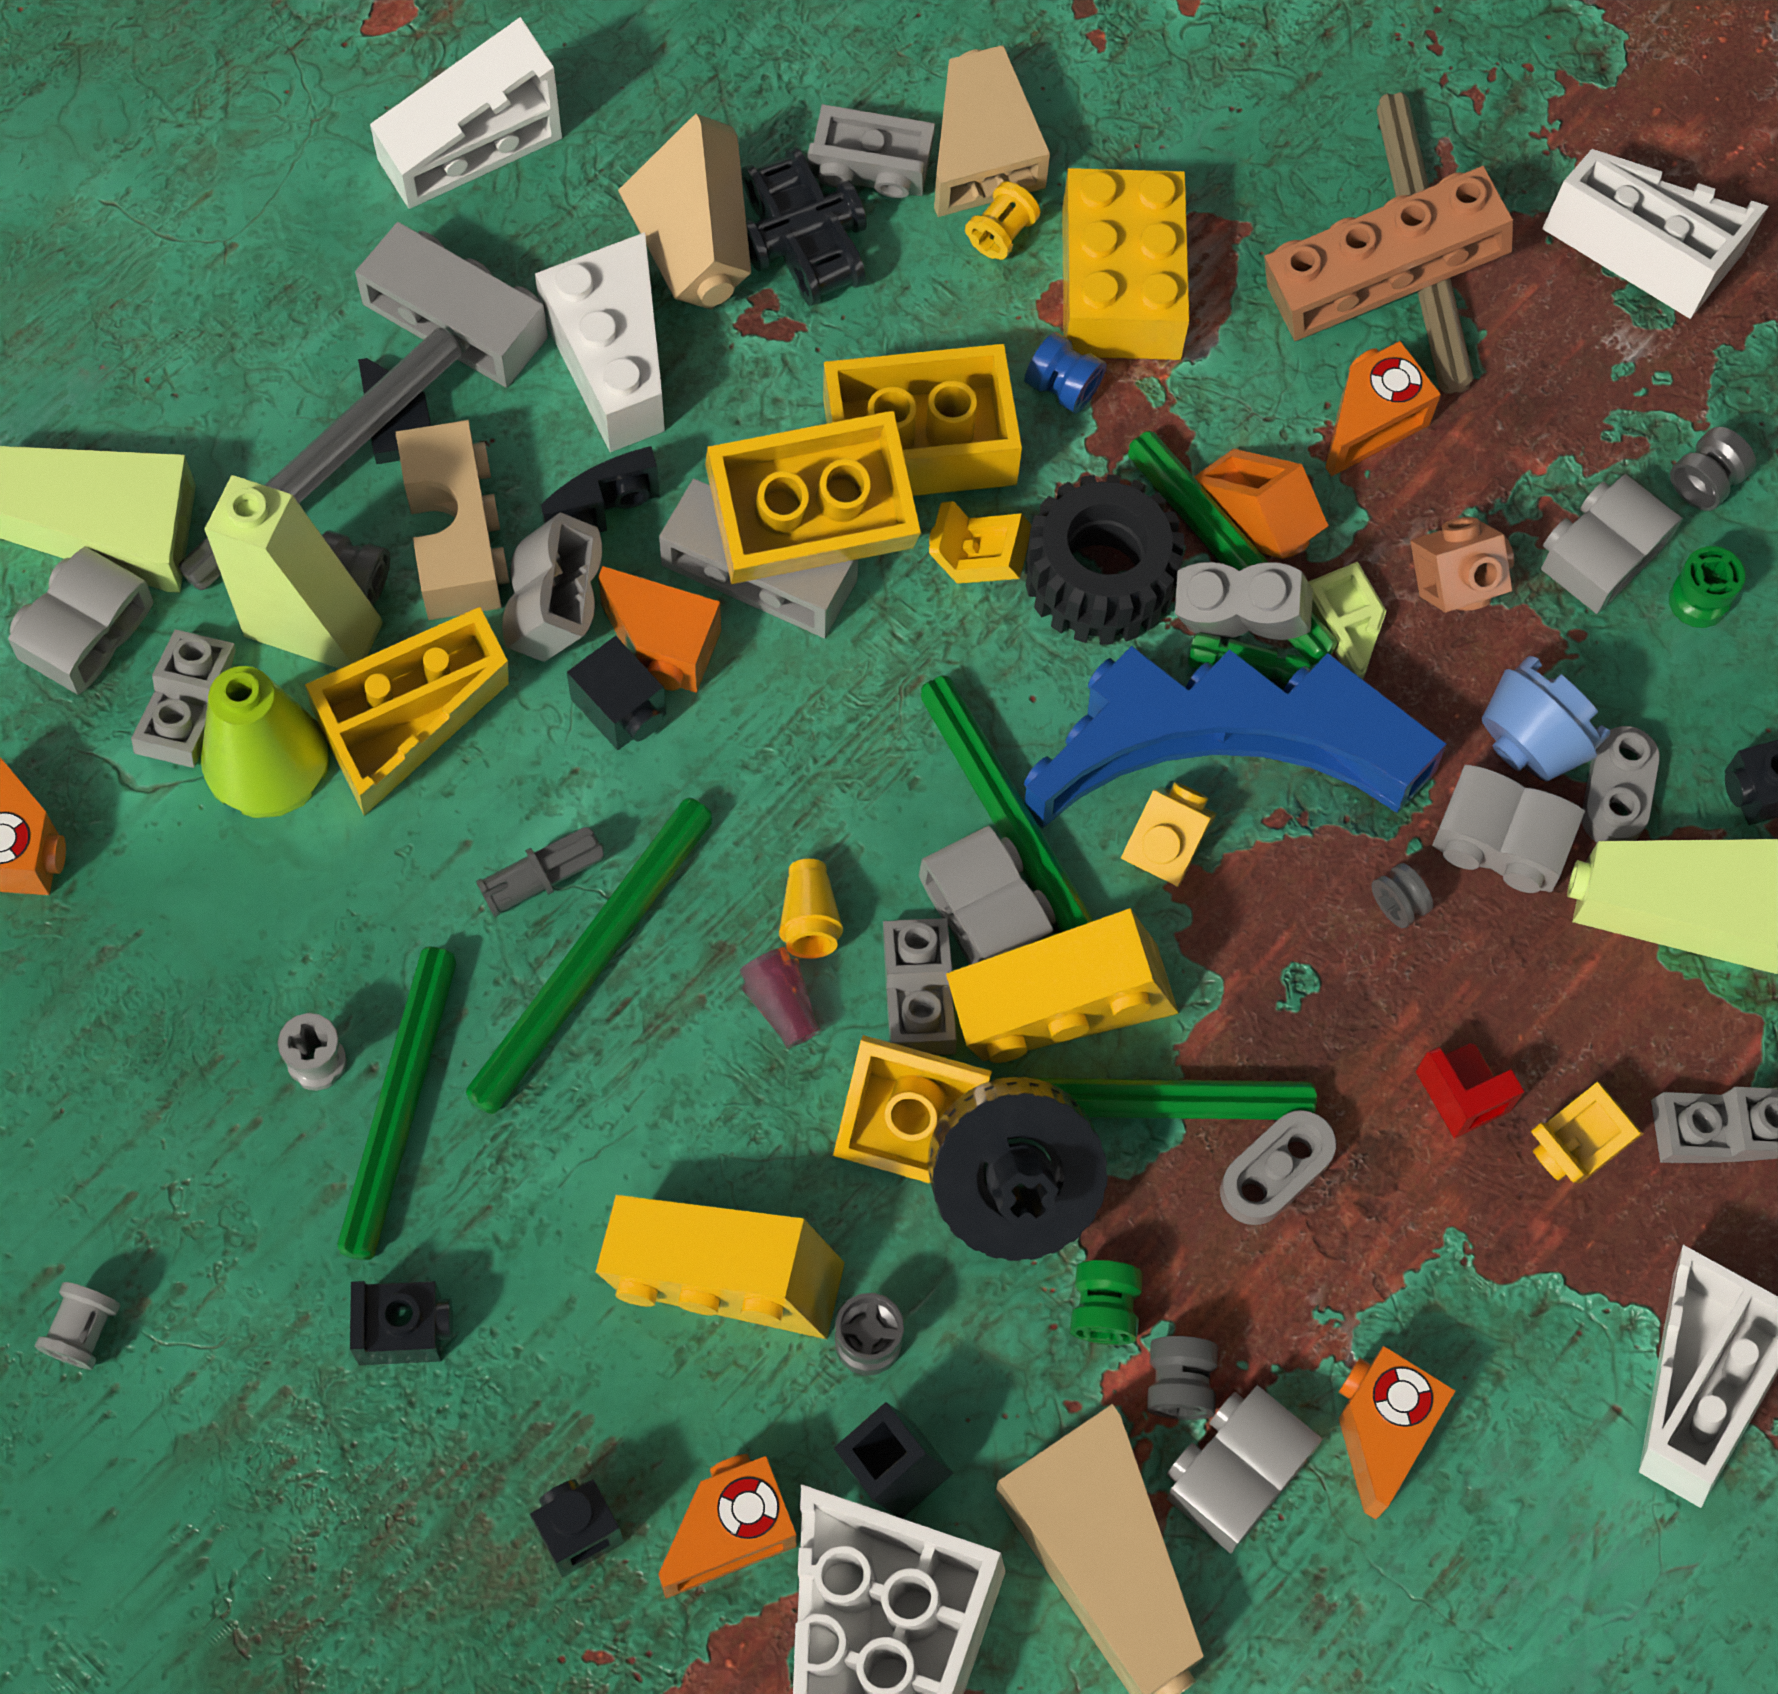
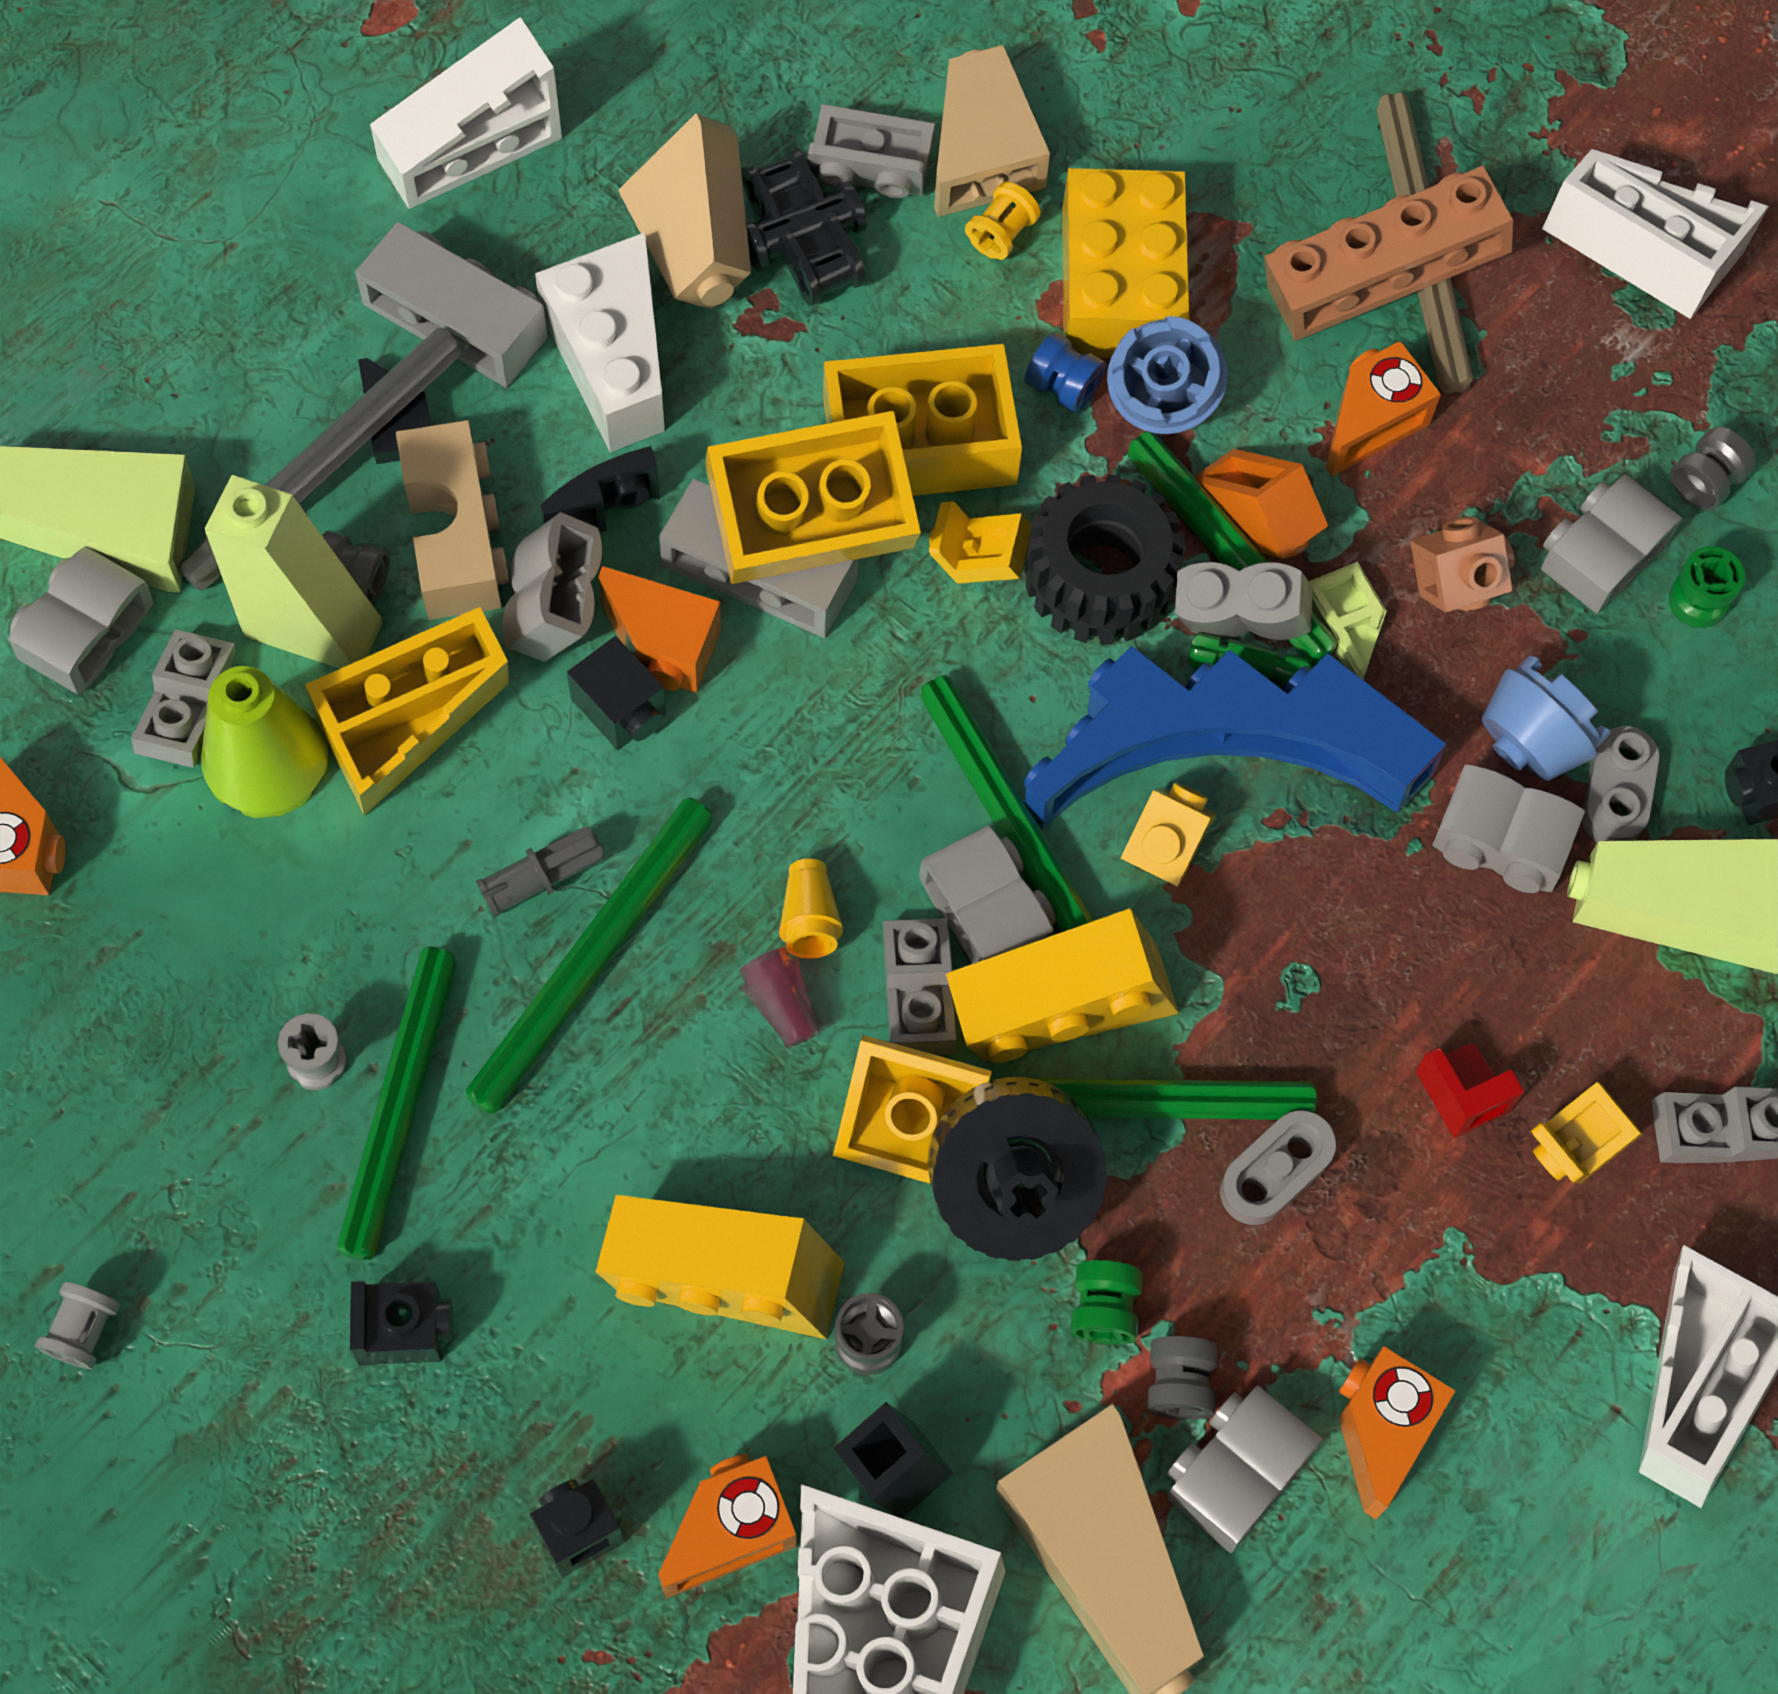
dark grey bush [1371,863,1433,928] -> none
none -> medium blue cone [1107,316,1228,434]

